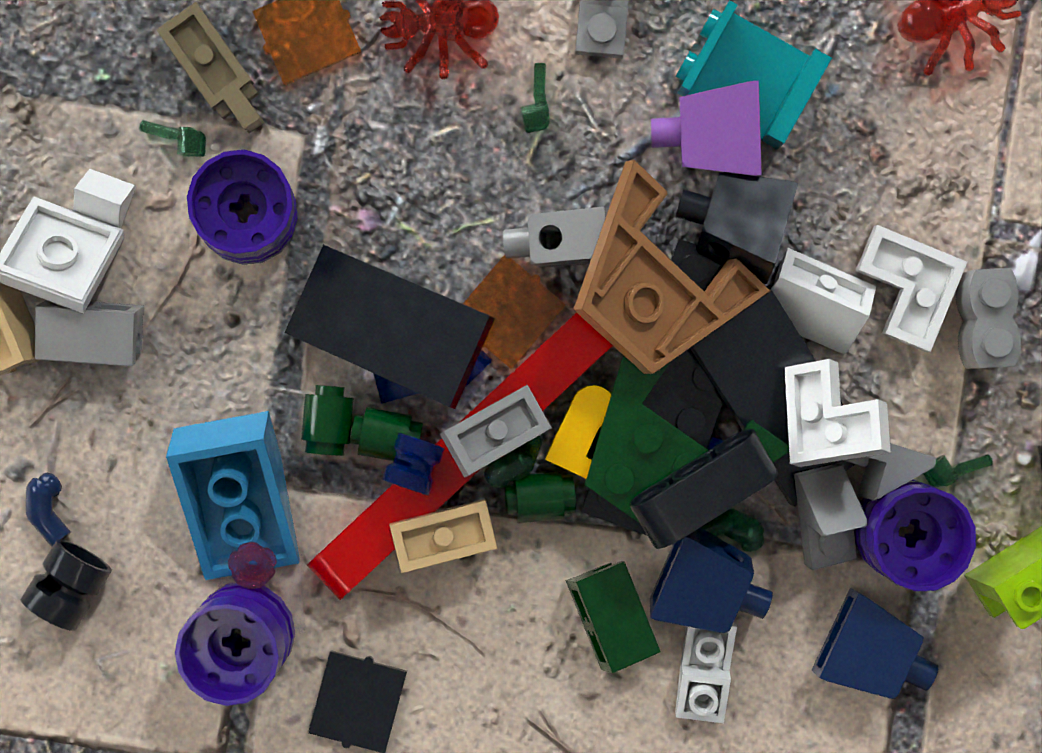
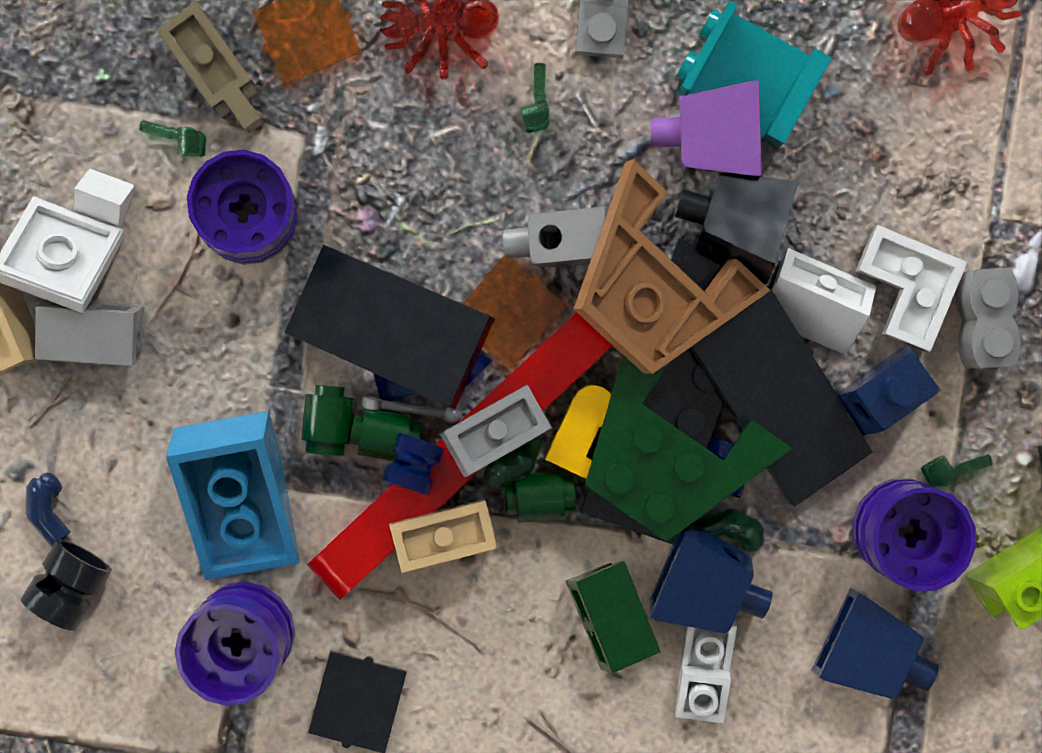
clear pink plate [228,542,277,589] -> none
black beam [629,429,779,549] -> none
white plate [785,359,891,467] -> none
light grey slope [794,463,867,570] -> none
light grey slope [843,443,937,500] -> none
none -> light grey hinge [362,396,462,425]
none -> dark blue torso [837,344,940,436]

